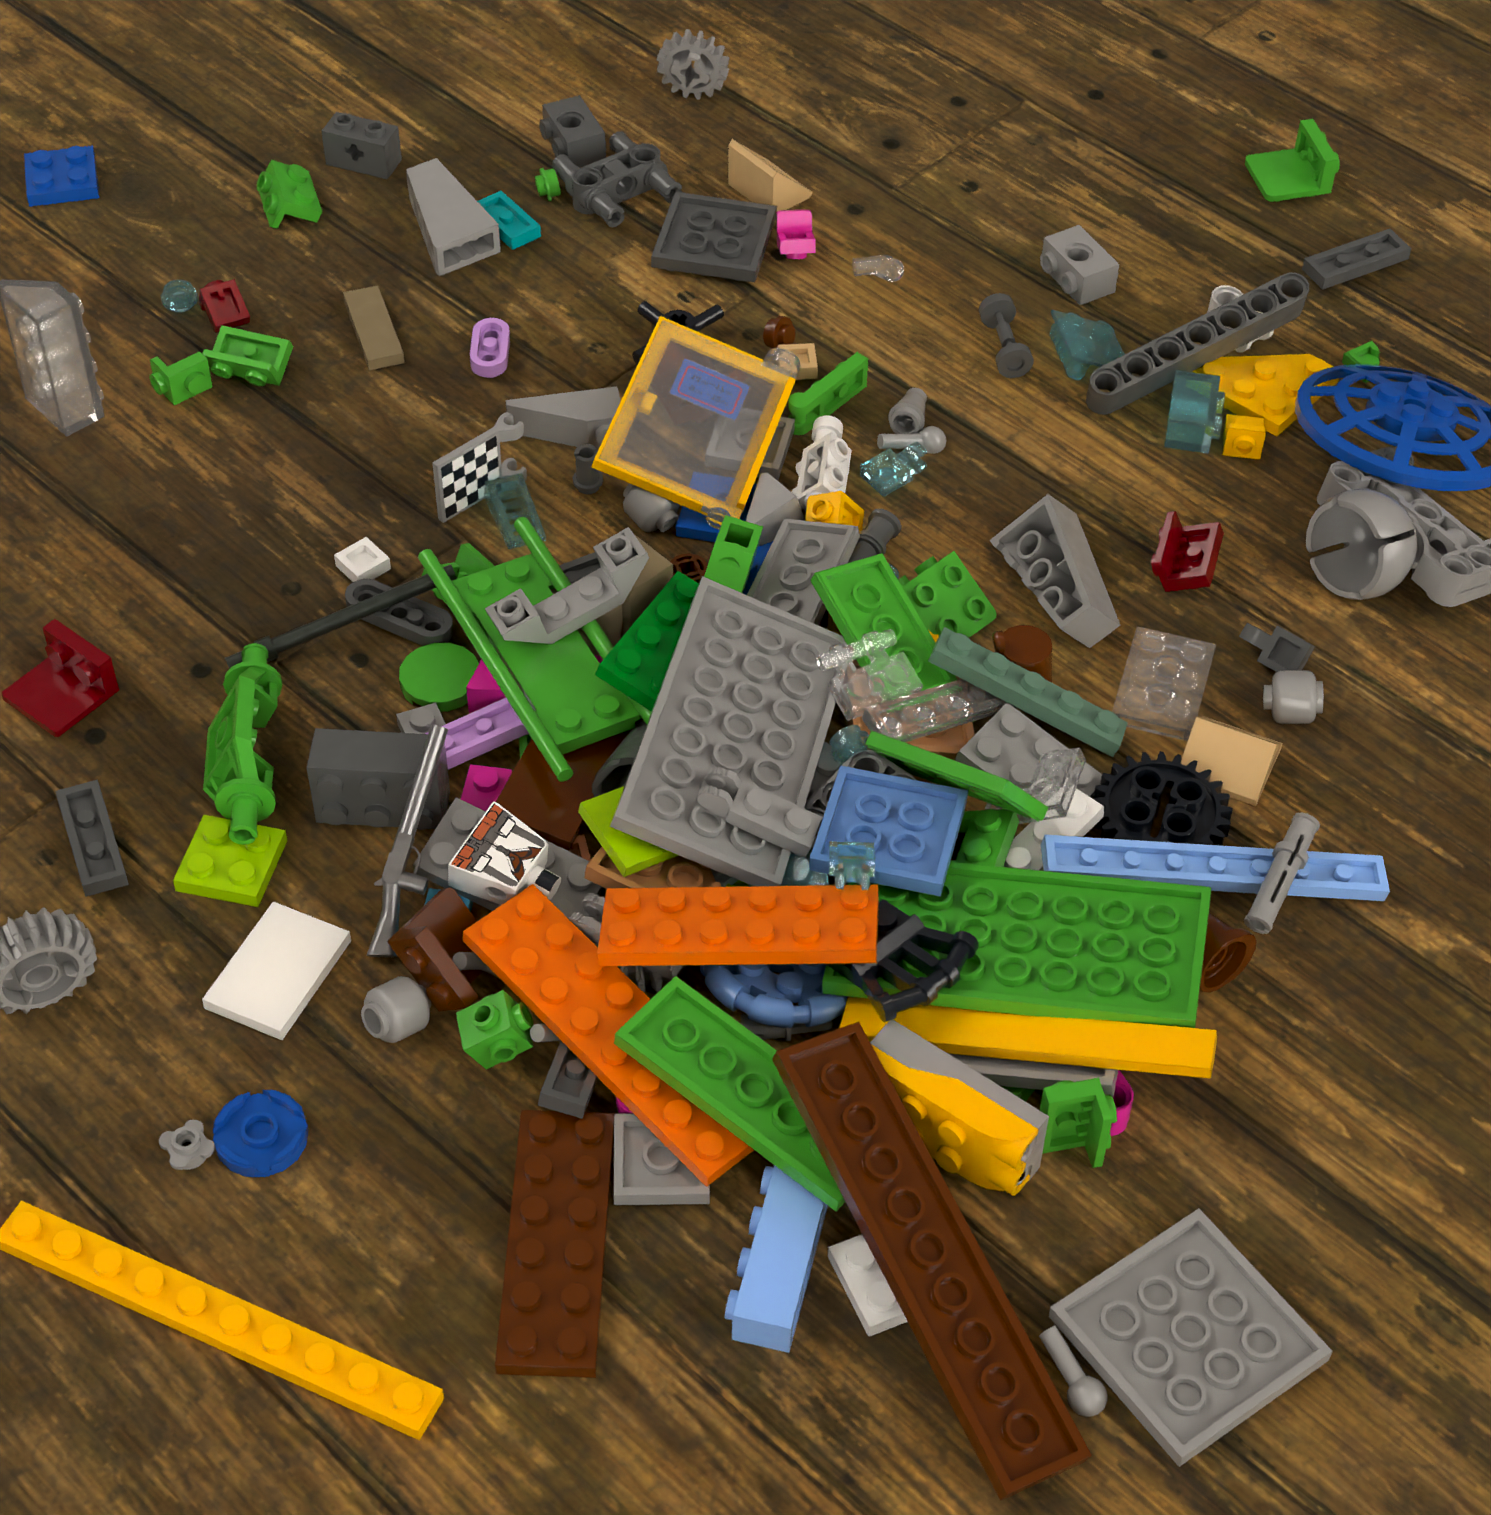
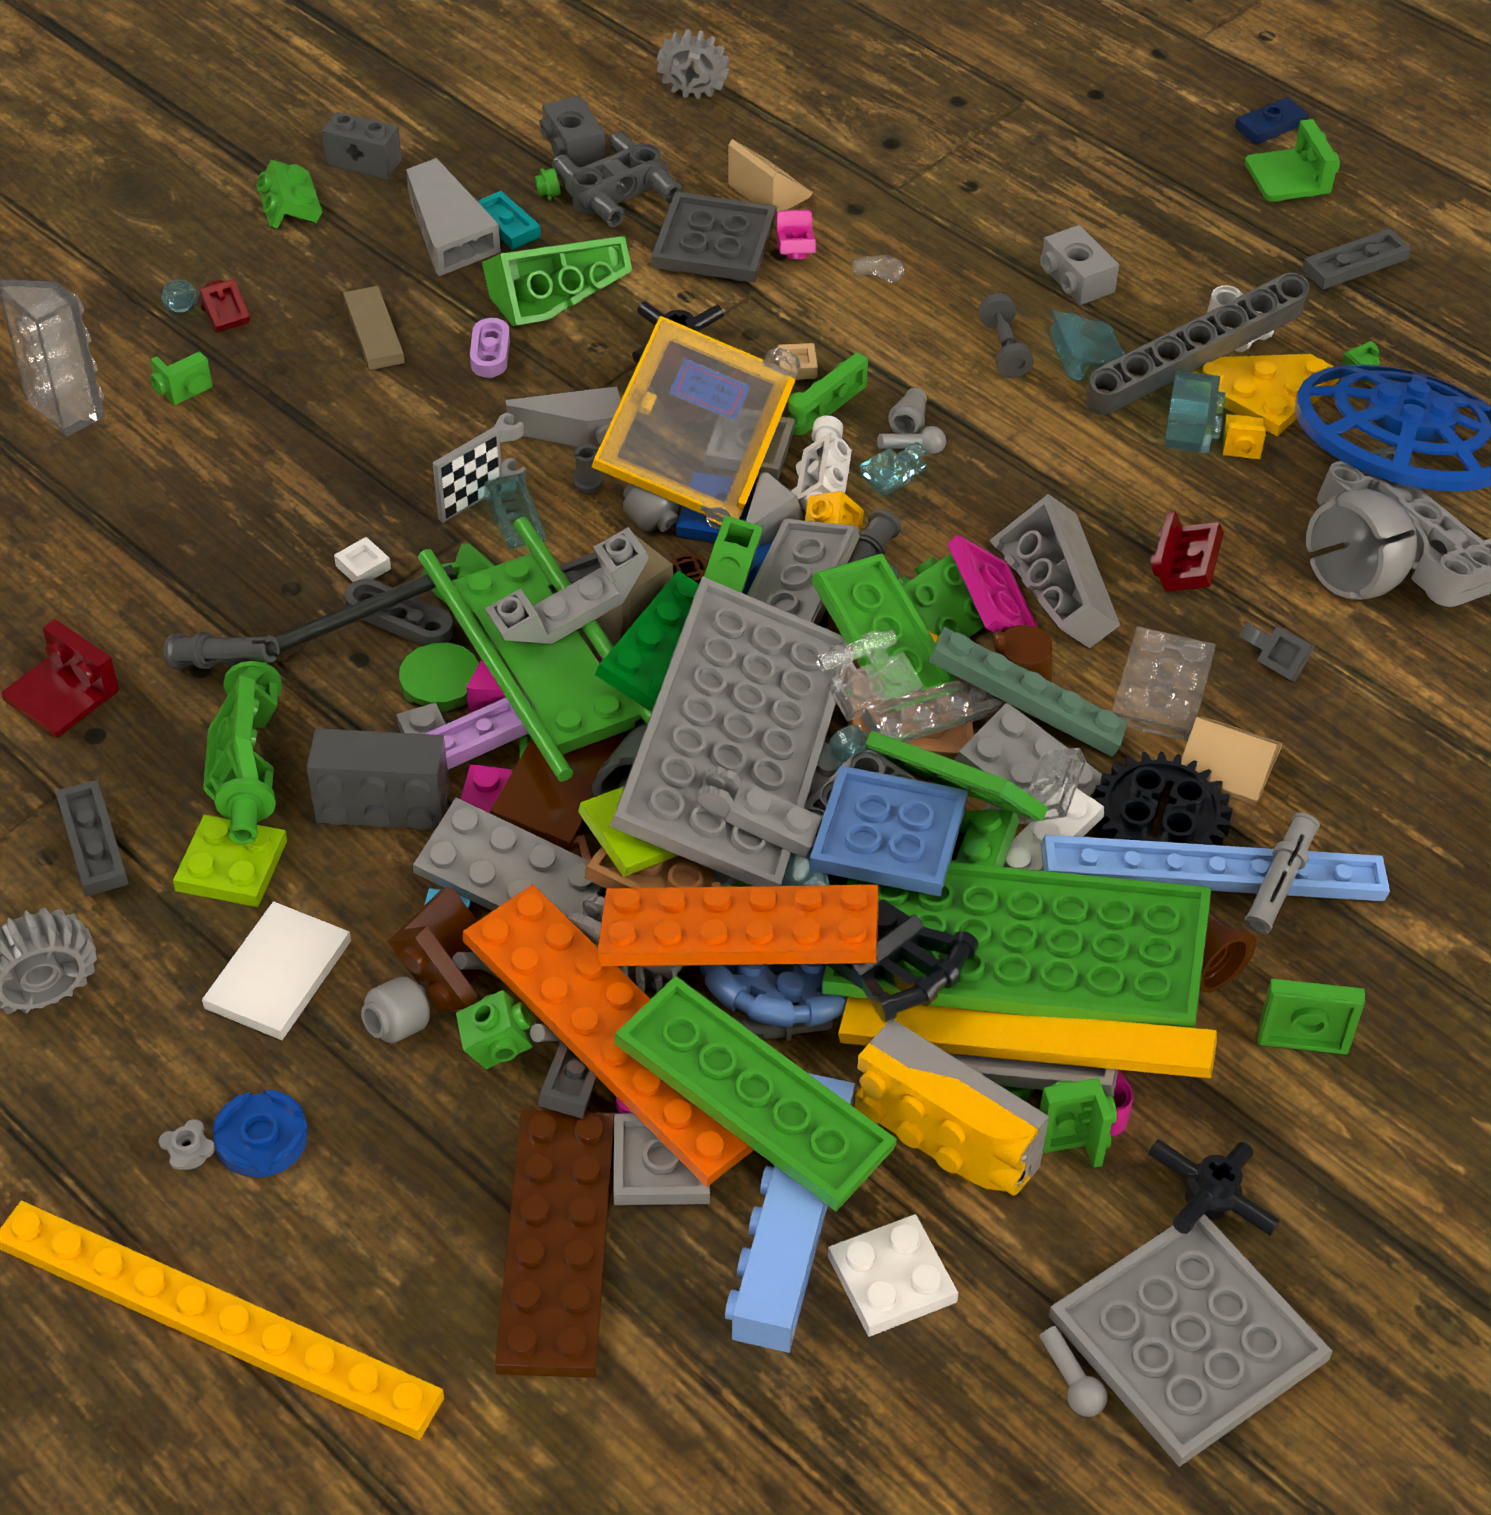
blue plate [24,146,99,207] -> none
bright green bracket [202,325,293,386] -> none
flat silver piece [366,723,448,957] -> none
torso [448,801,562,905] -> none
reddish brown plate [763,316,796,352] -> none
reddish brown plate [772,1022,1092,1501] -> none
clear light blue plate [828,841,875,890] -> none
light grey head [1263,670,1324,724] -> none
none -> dark grey pin [163,632,280,669]
none -> bright green wedge [482,236,632,327]
none -> dark pink tile [947,535,1038,632]
none -> black bar [1148,1139,1280,1236]
none -> dark blue plate [1235,97,1309,145]
none -> bright green tile [1256,979,1365,1055]

